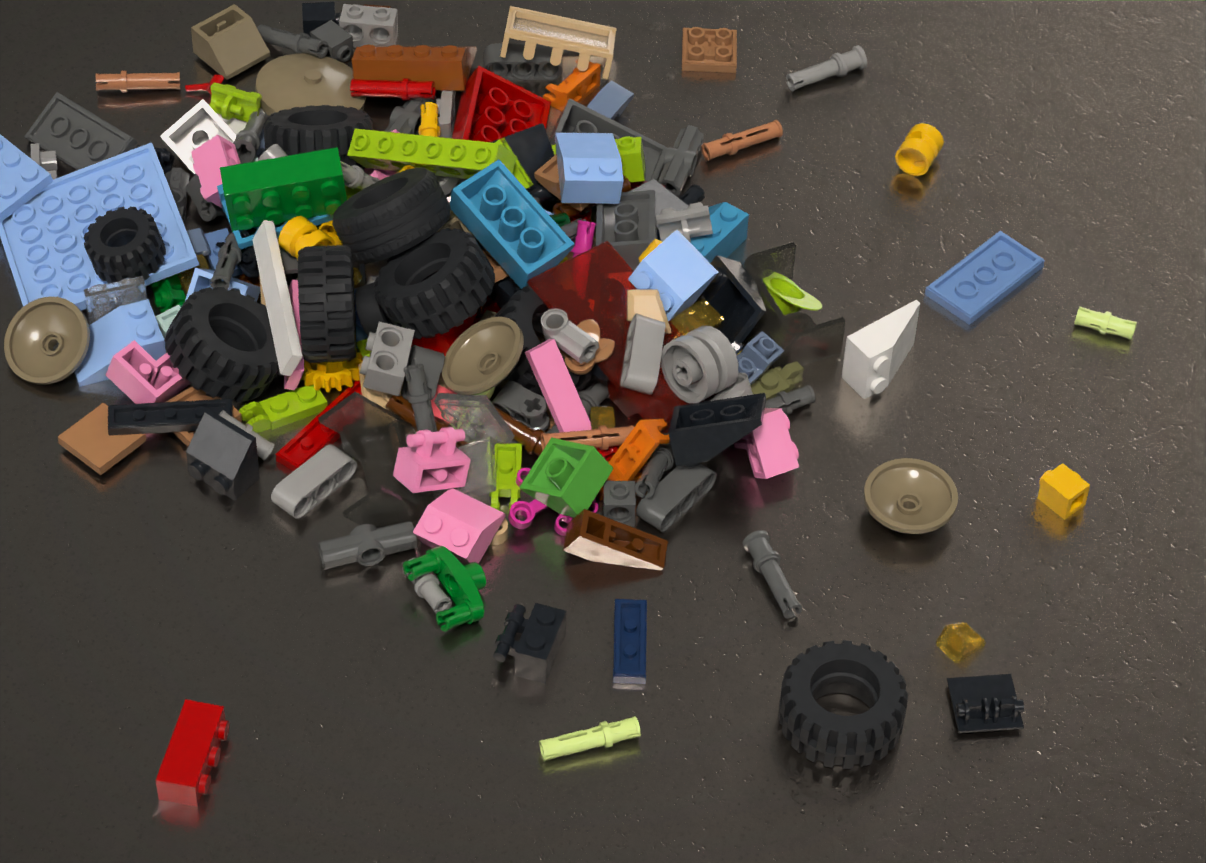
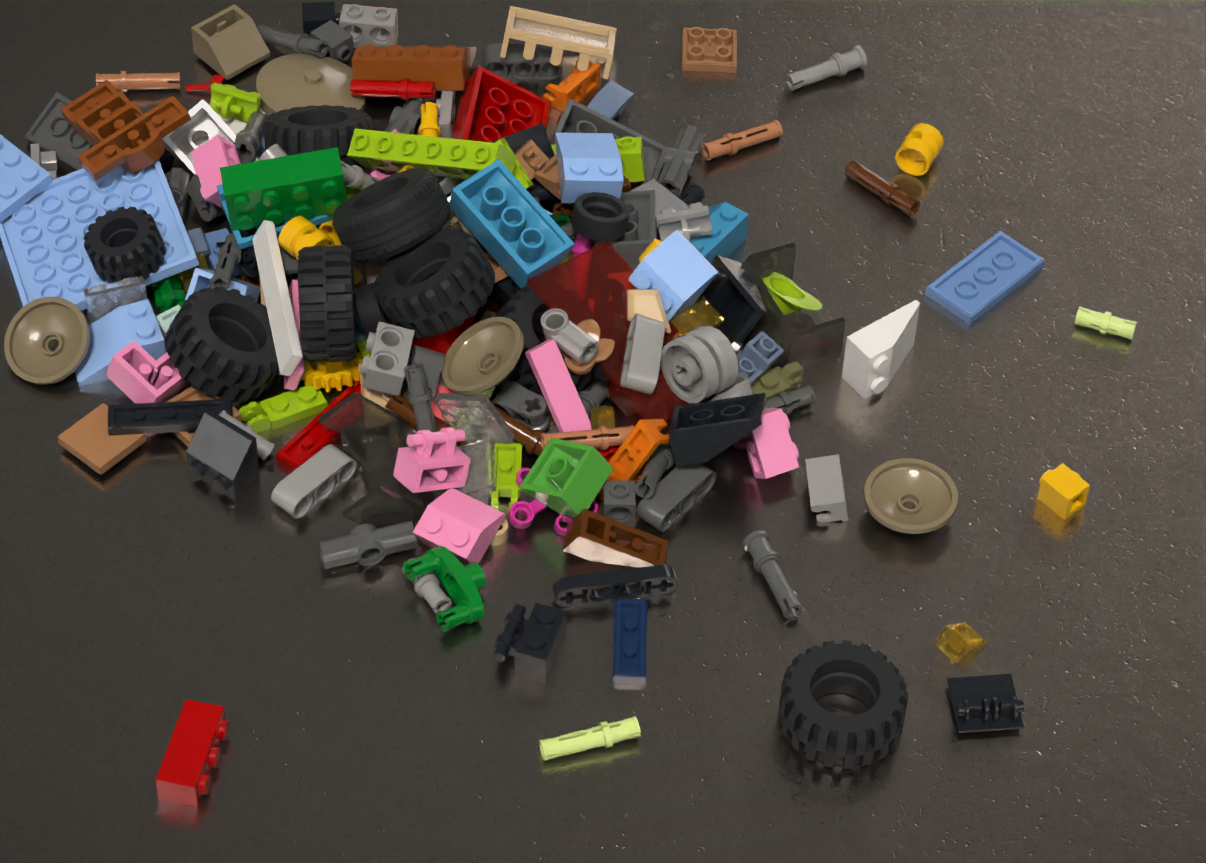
none -> dark orange slope [60,80,191,181]
none -> medium nougat tile [515,139,549,180]
none -> black beam [552,565,678,607]
none -> black tyre [571,192,630,242]
none -> light grey hinge [805,454,848,522]
none -> reddish brown pin [844,160,920,217]

